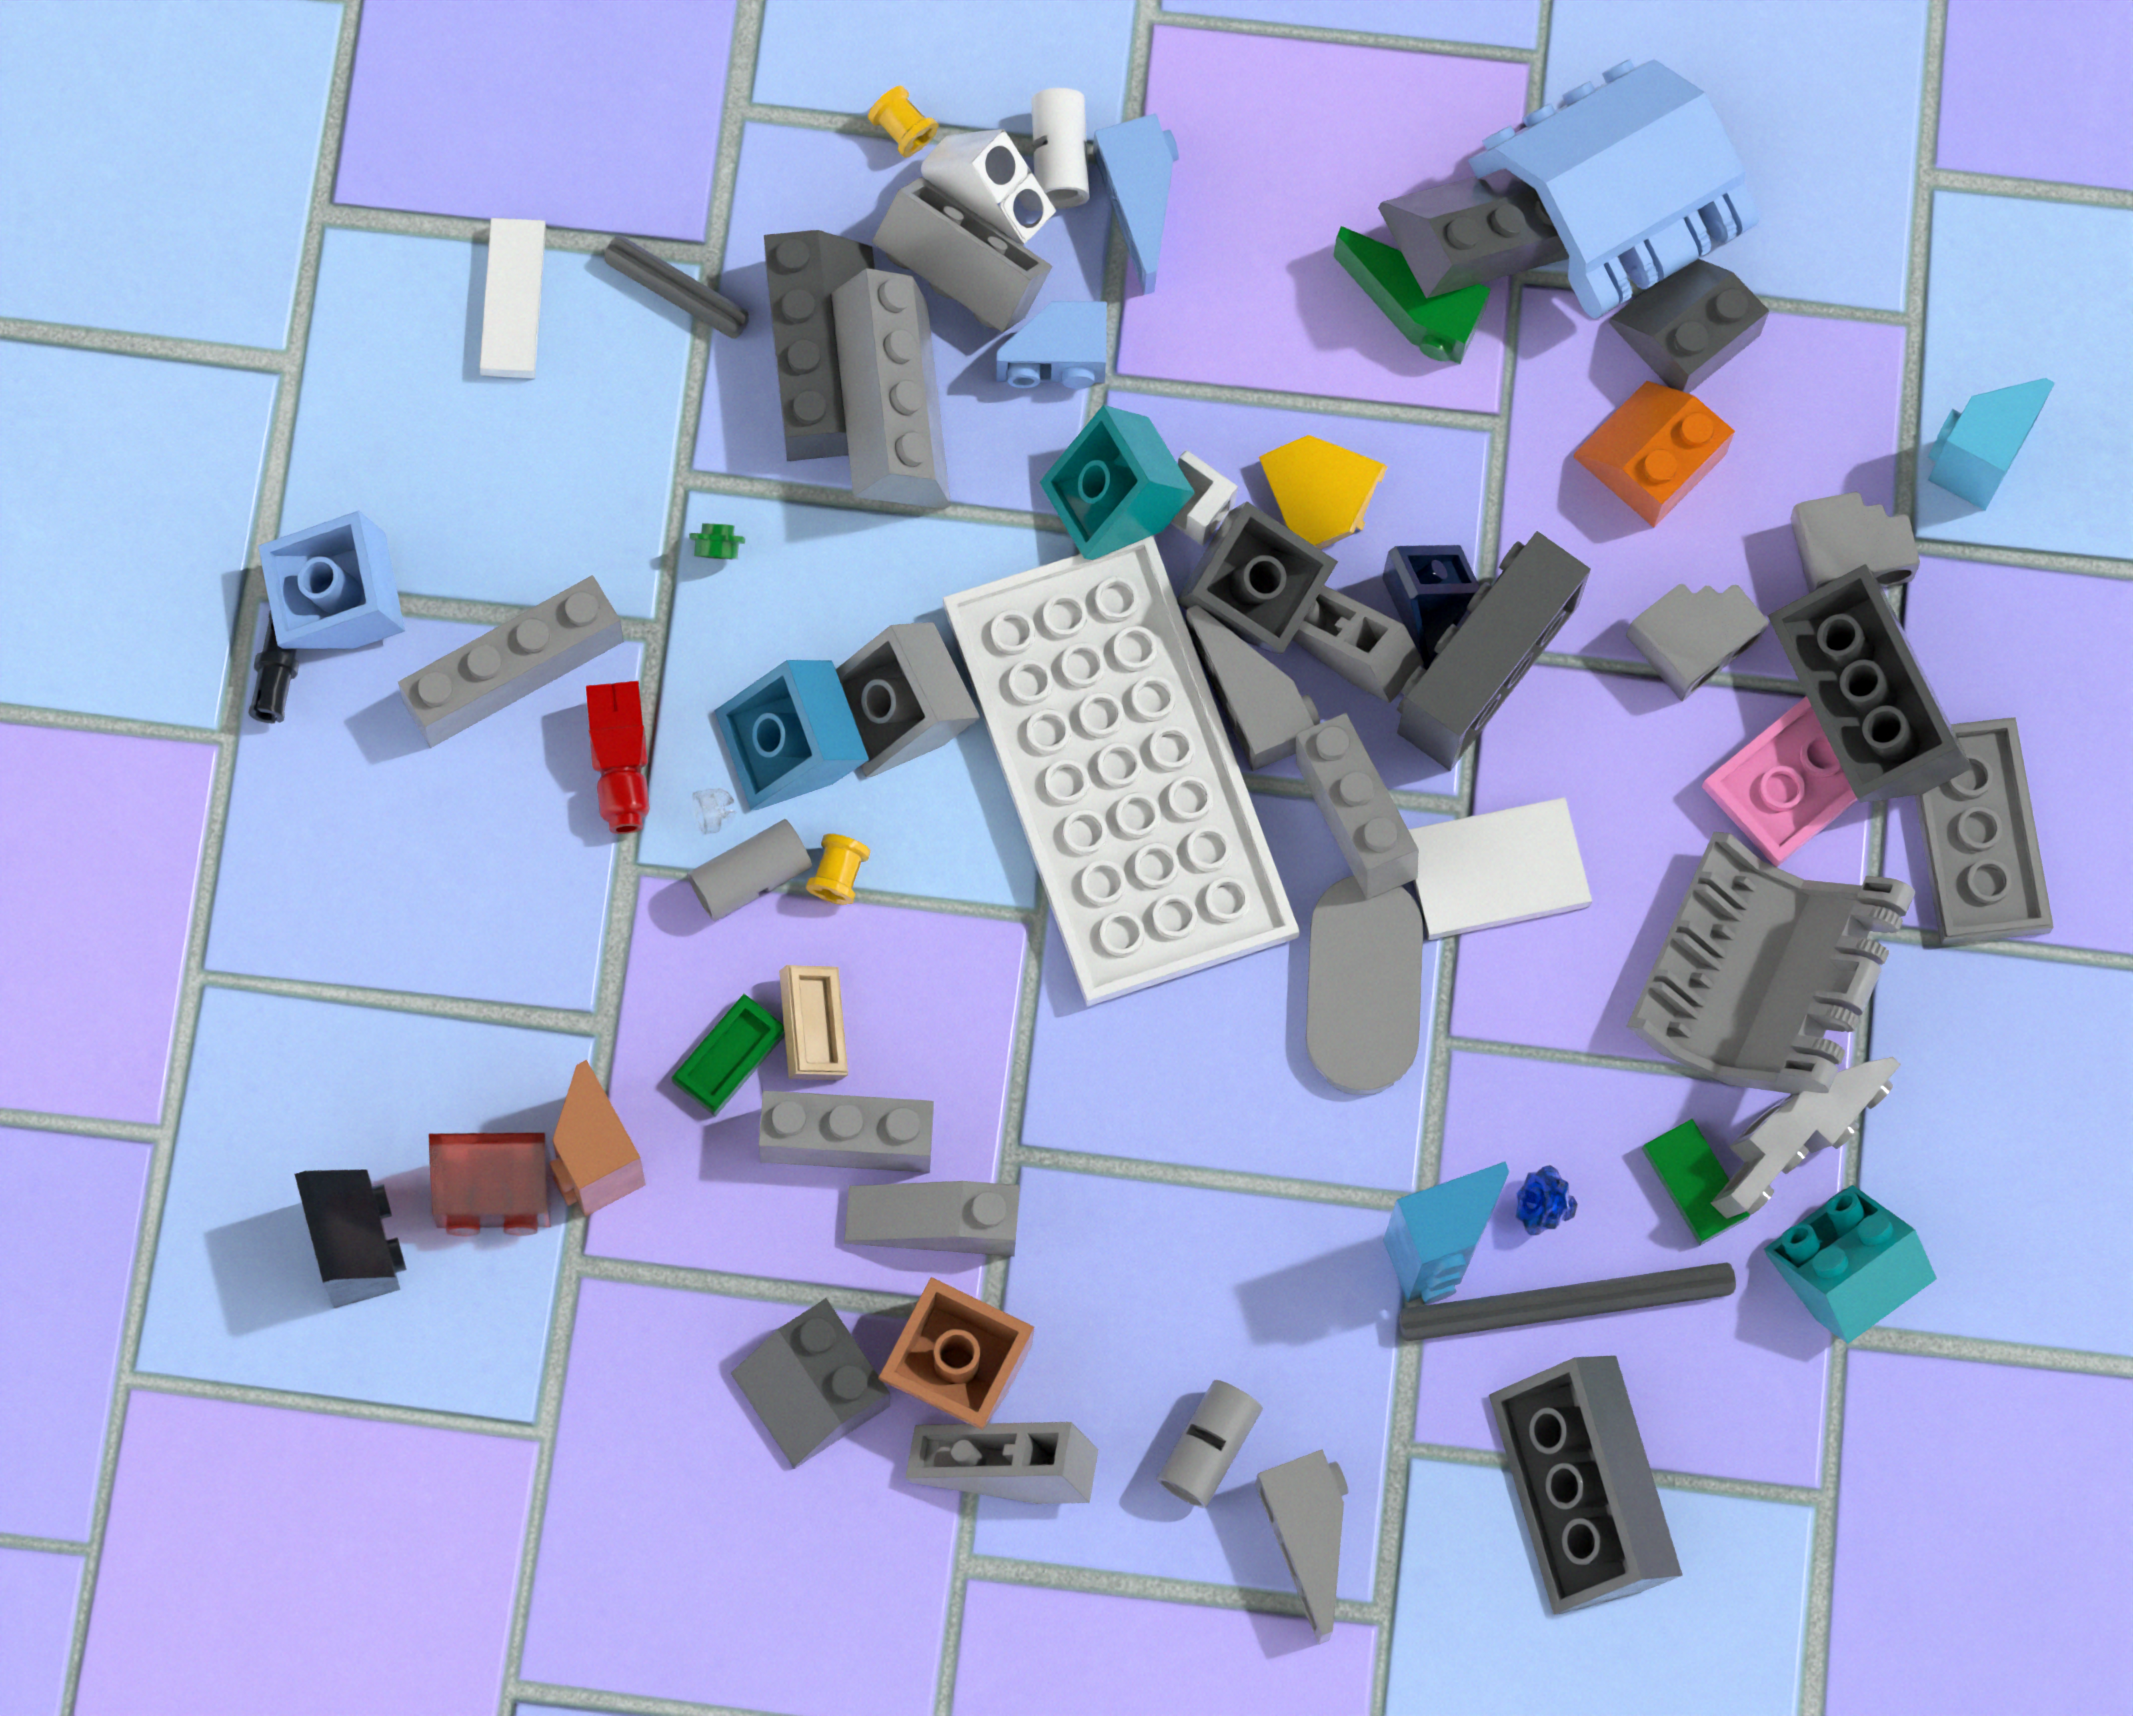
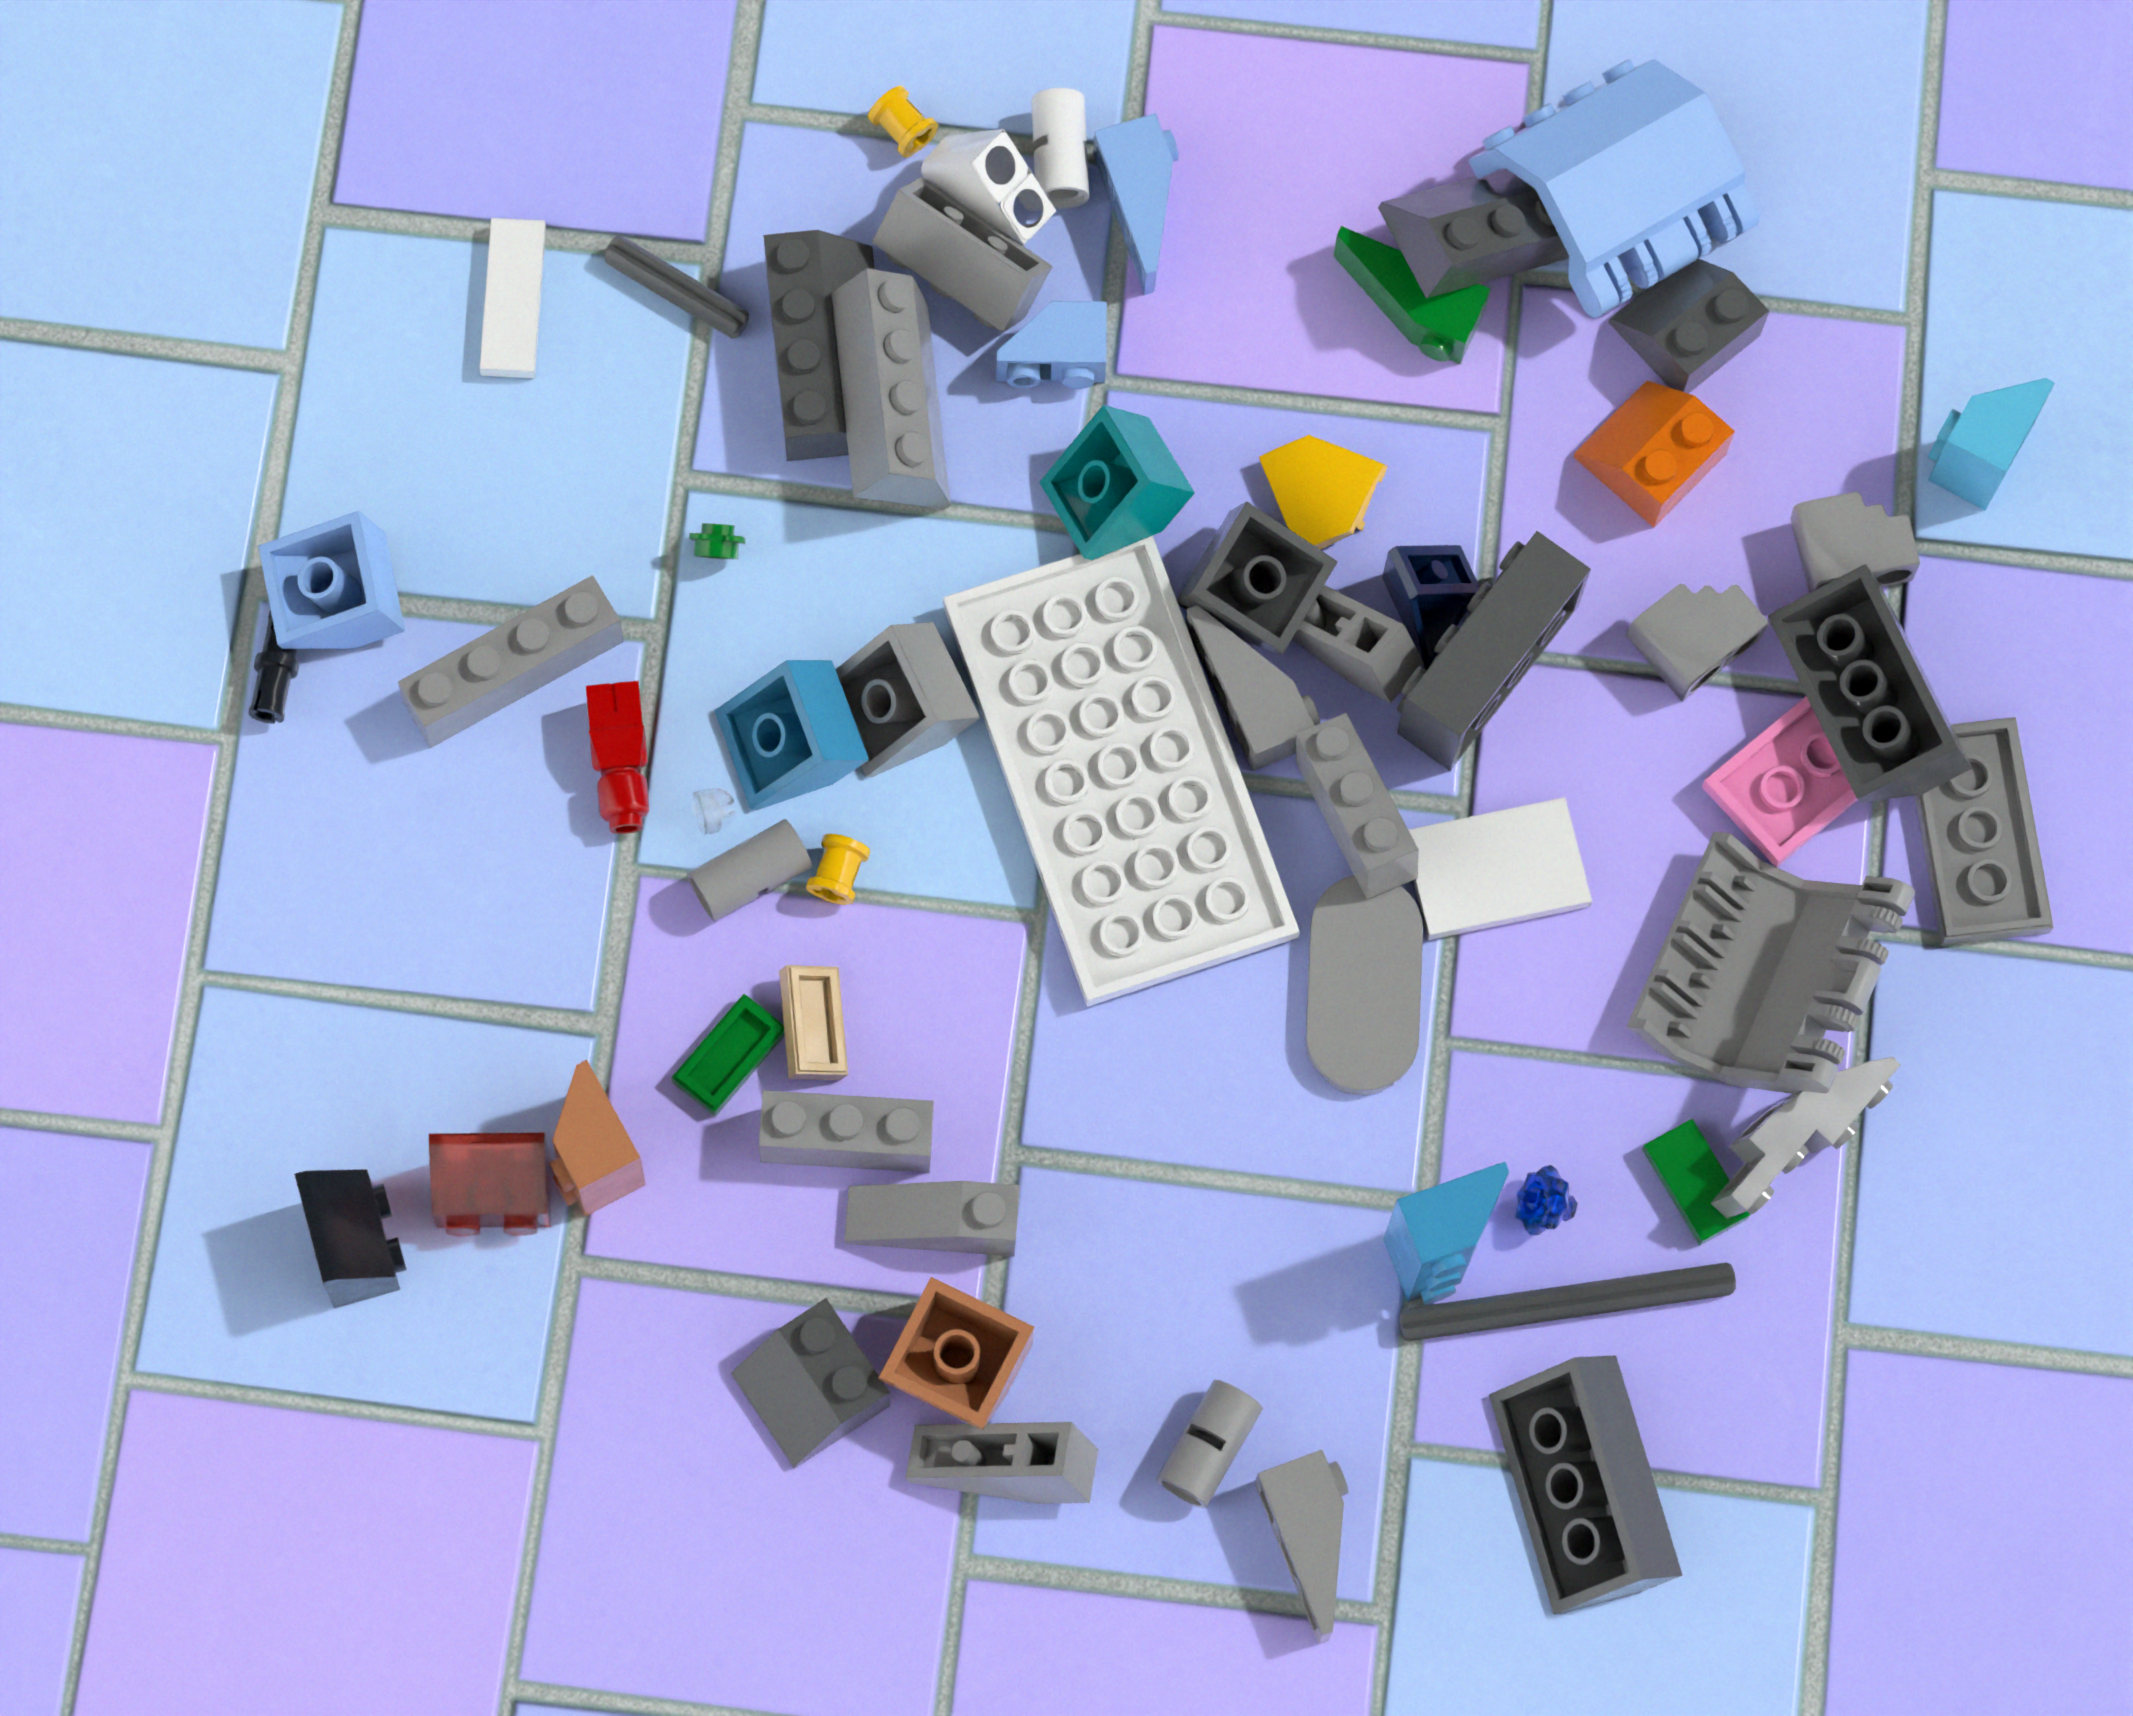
white panel [1170,450,1238,546] -> none
teal slope [1764,1185,1937,1344] -> none

